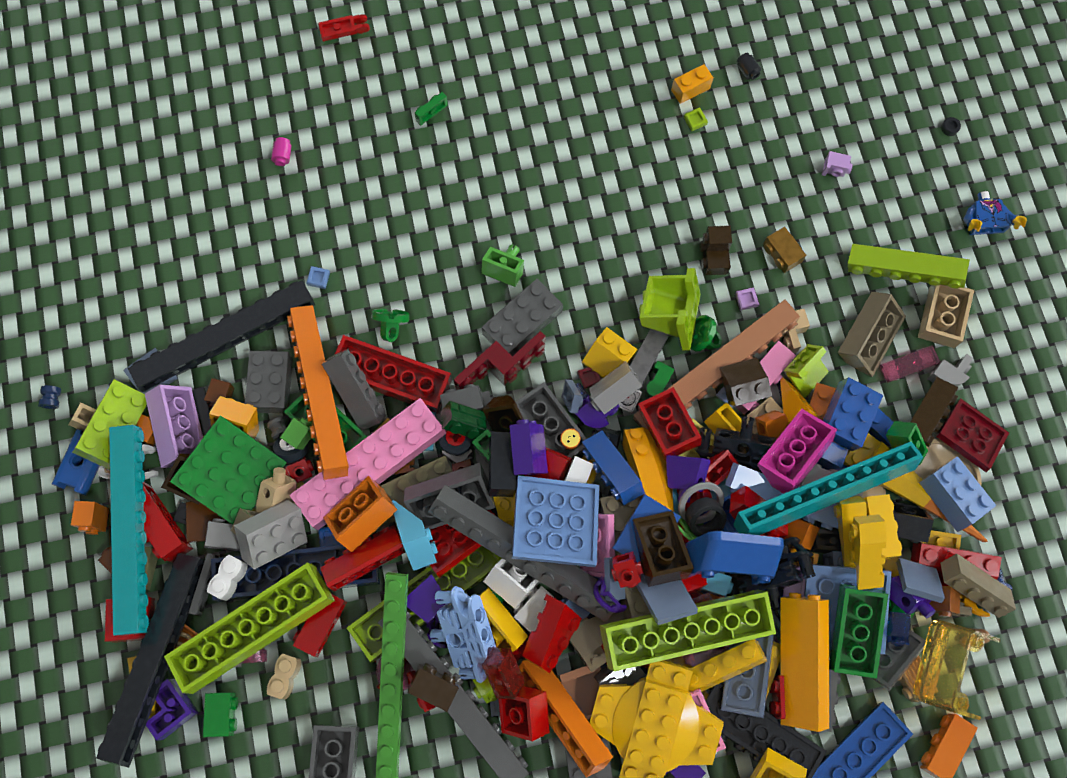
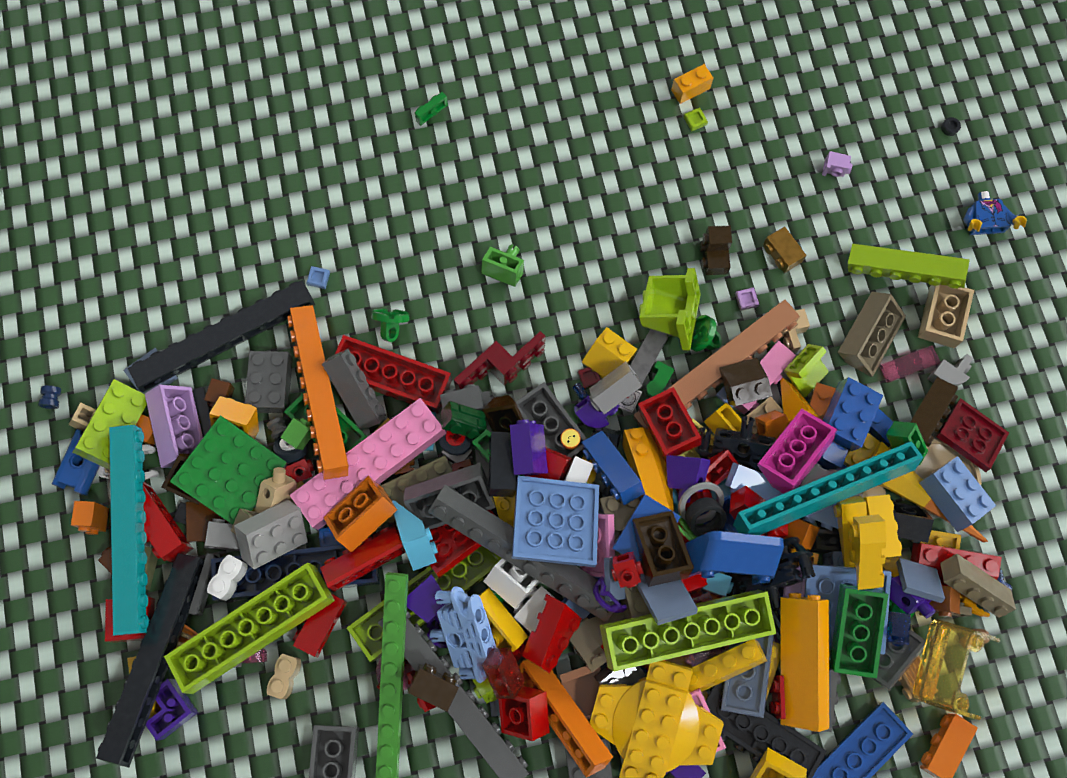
green brick [203,693,238,737] -> none
dark pink brick [271,137,292,166] -> none
red hinge [318,14,370,41] -> none
dark grey brick [482,279,563,356] -> none
sand blue plate [561,379,583,414] -> none
black brick [737,53,762,80] -> none

